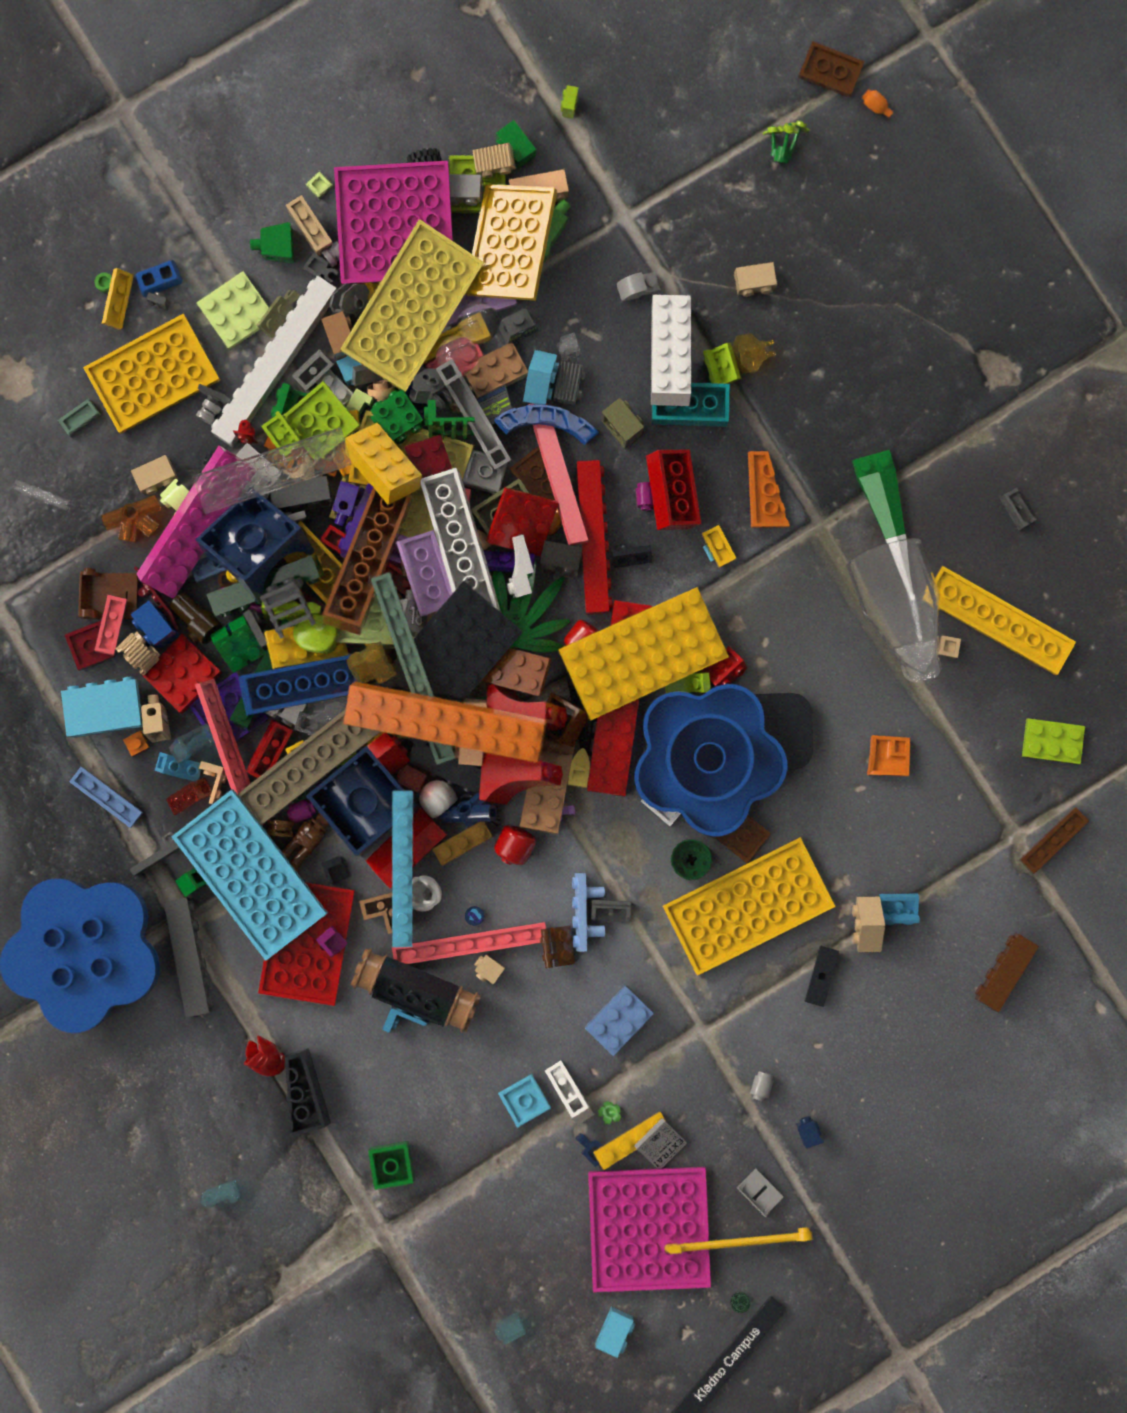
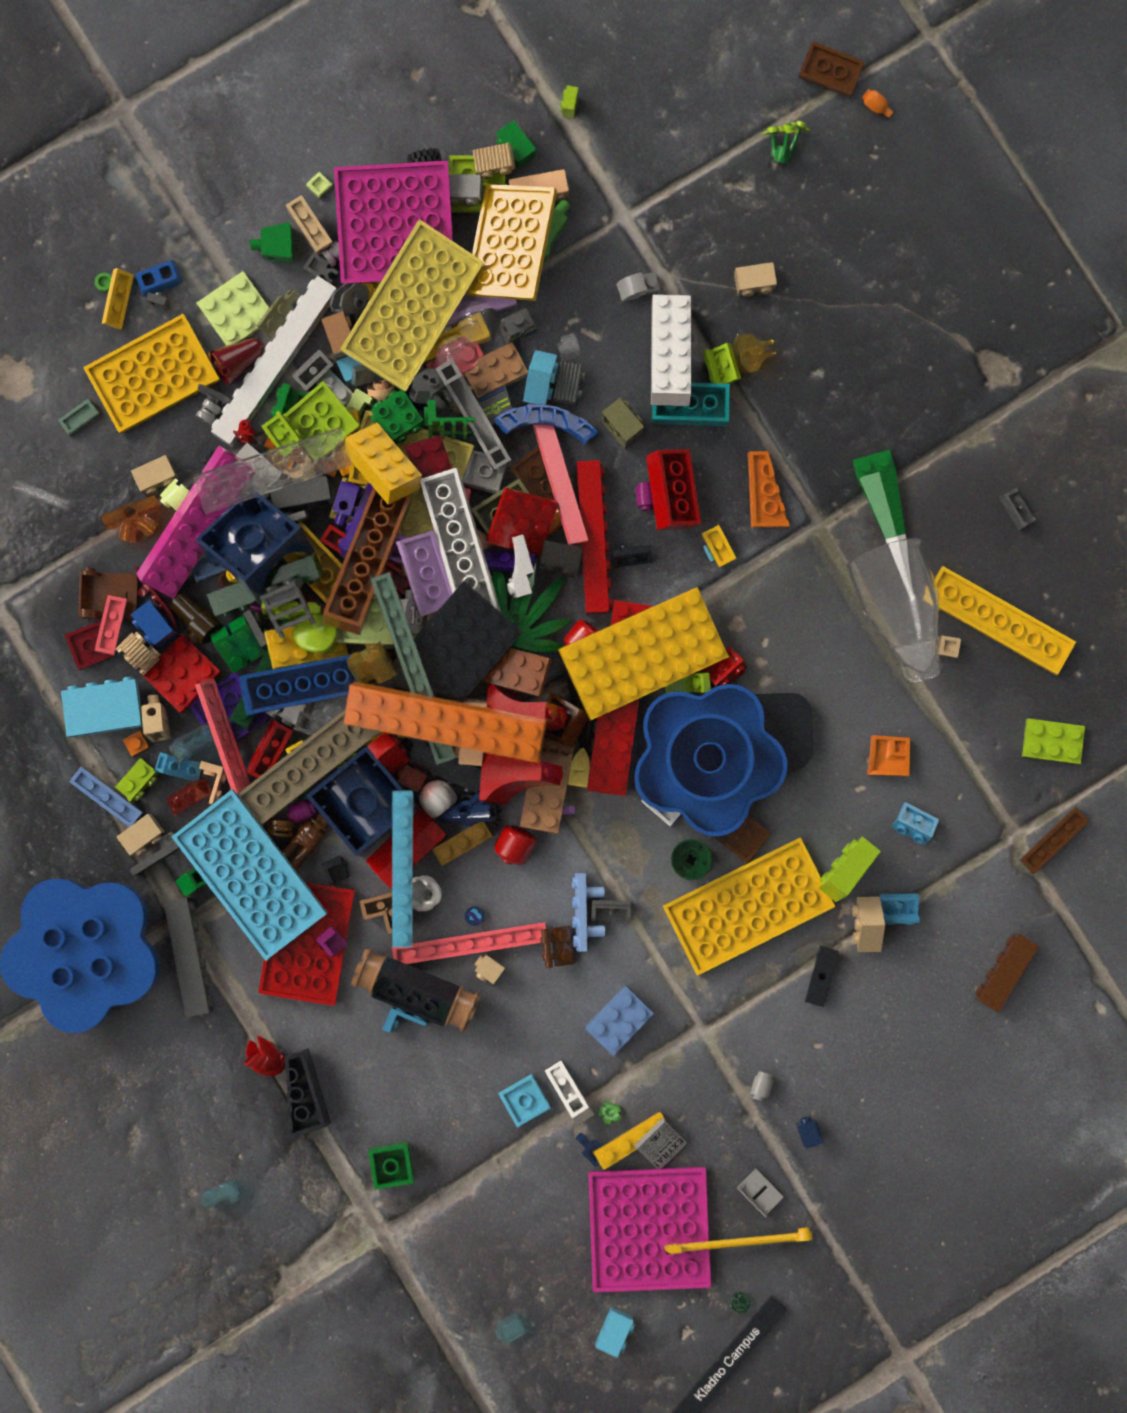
none -> lime bracket [115,758,159,802]
none -> tan brick [117,814,165,856]
none -> dark red cone [208,338,264,385]
none -> lime brick [818,836,881,902]
none -> dark azure bracket [891,802,939,845]

